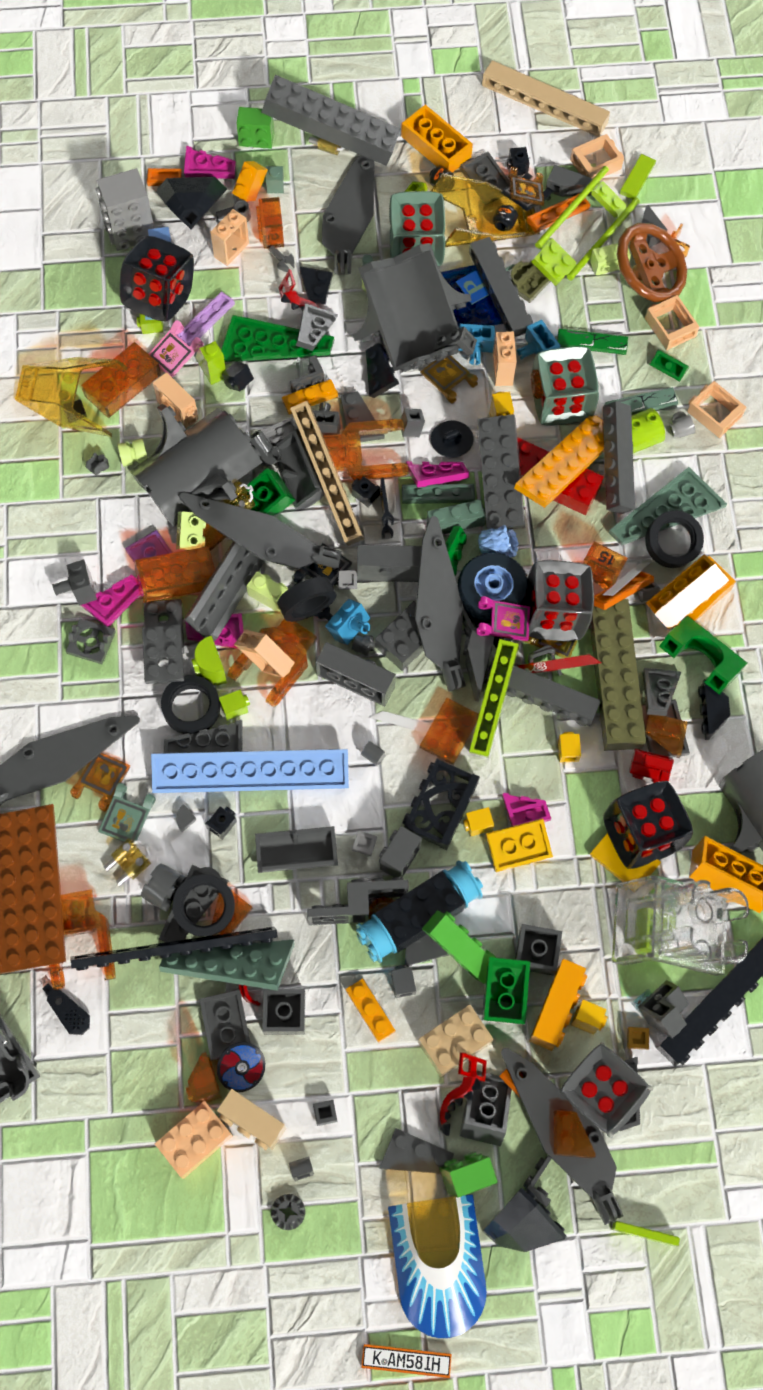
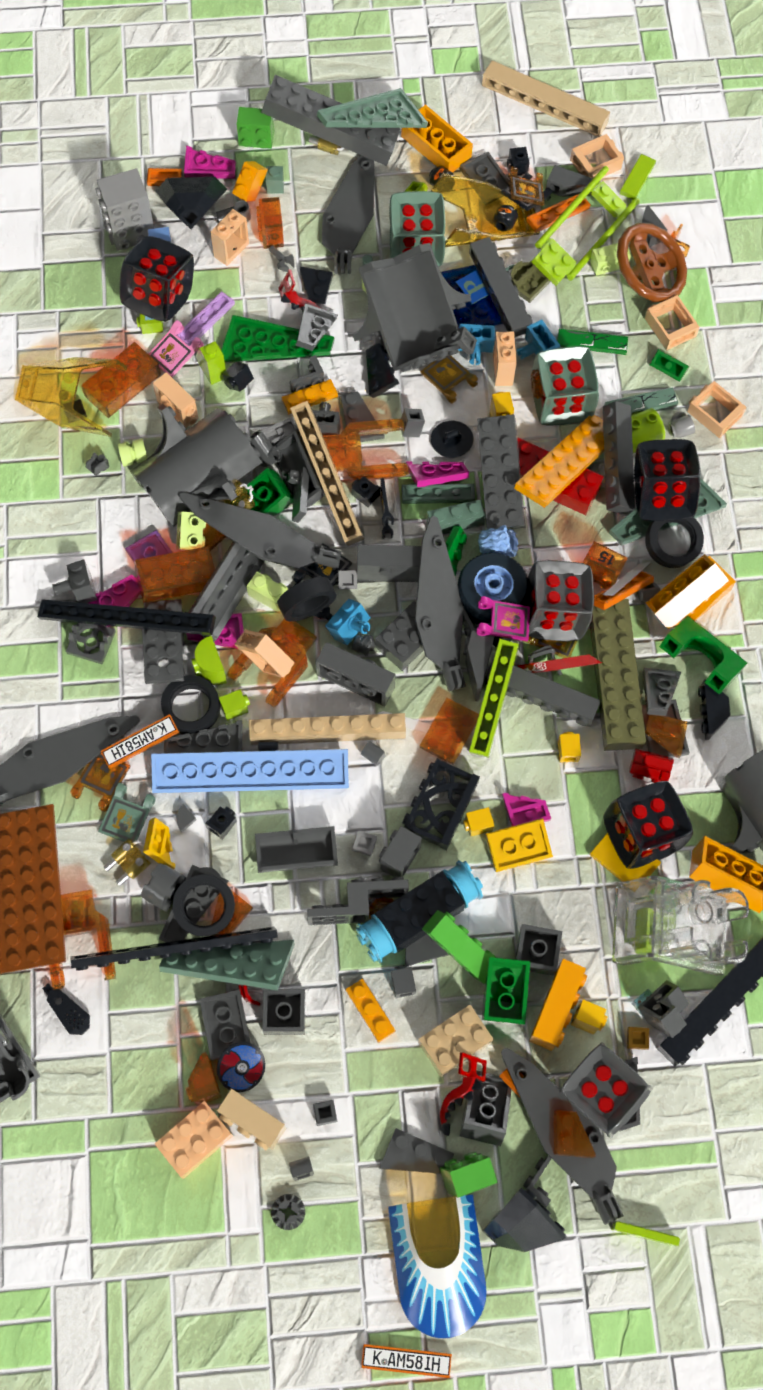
none -> black plate [37,599,216,635]
none -> tile [101,714,179,769]
none -> yellow wing [143,817,176,869]
none -> tan brick [249,713,406,745]
none -> black tile [258,742,279,751]
none -> dark grey hinge [287,467,309,523]
none -> sand green wing [317,88,428,128]
none -> black piece [634,439,701,521]

